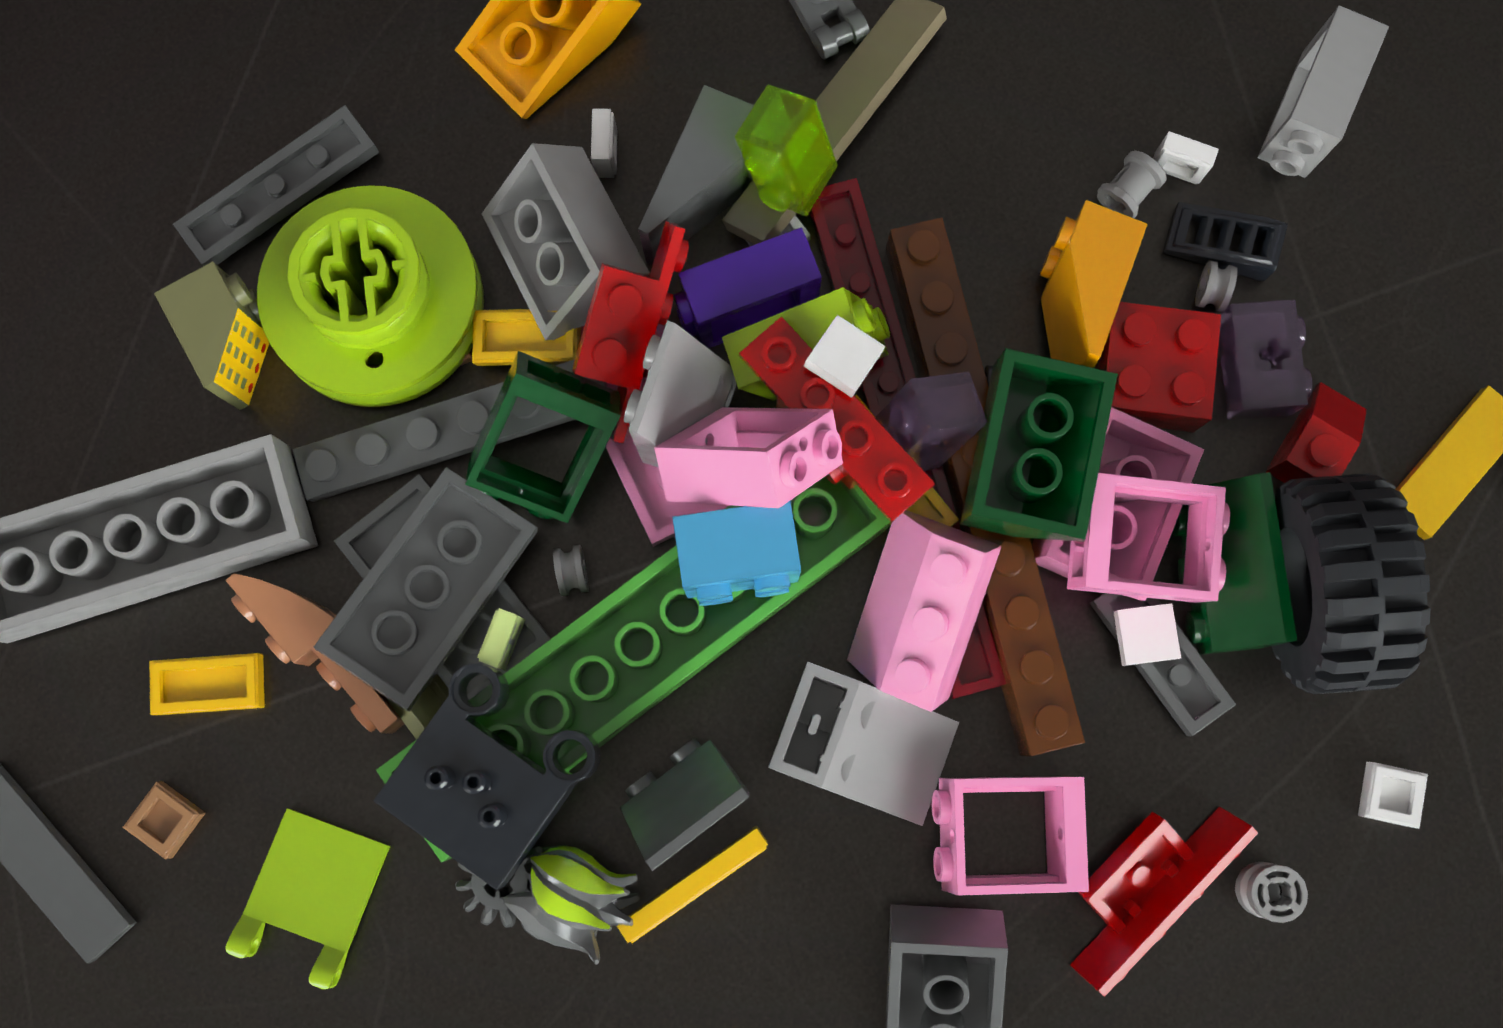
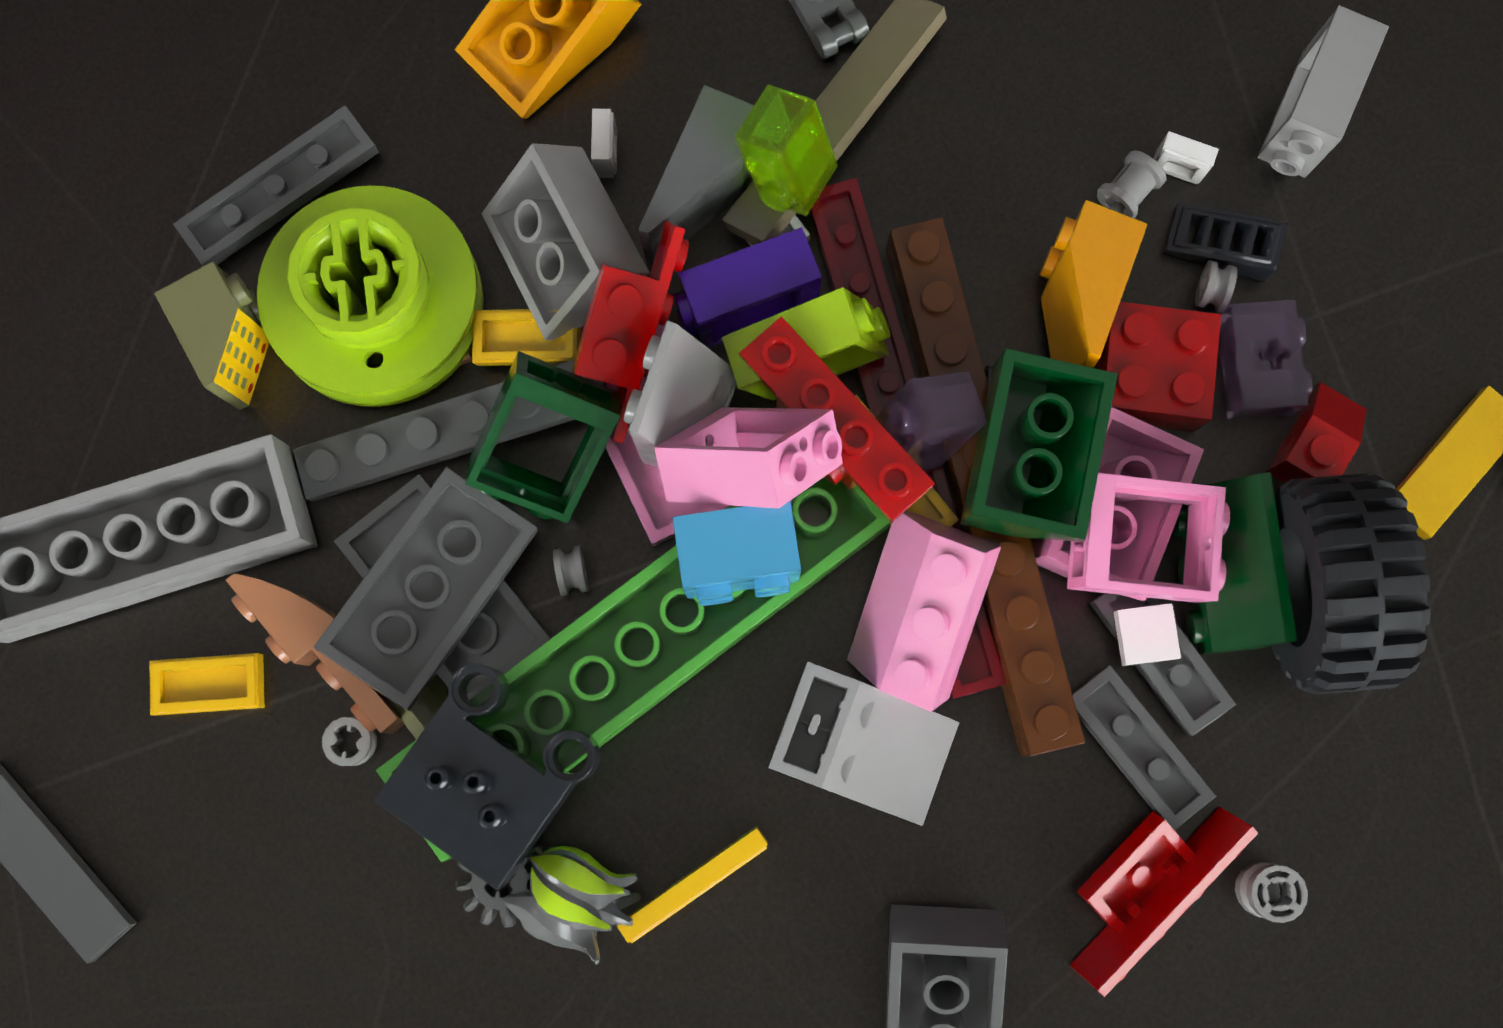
medium nougat tile [122,781,206,859] -> none
lime flag [226,808,390,989] -> none
yellowish green tile [477,608,525,671] -> none
dark grey slope [620,738,750,871] -> none
white tile [804,315,886,398] -> none
bright pink window [932,776,1089,895] -> none
white tile [1358,762,1428,829] -> none
none -> light grey bush [322,717,377,766]
none -> dark grey plate [1072,665,1217,830]

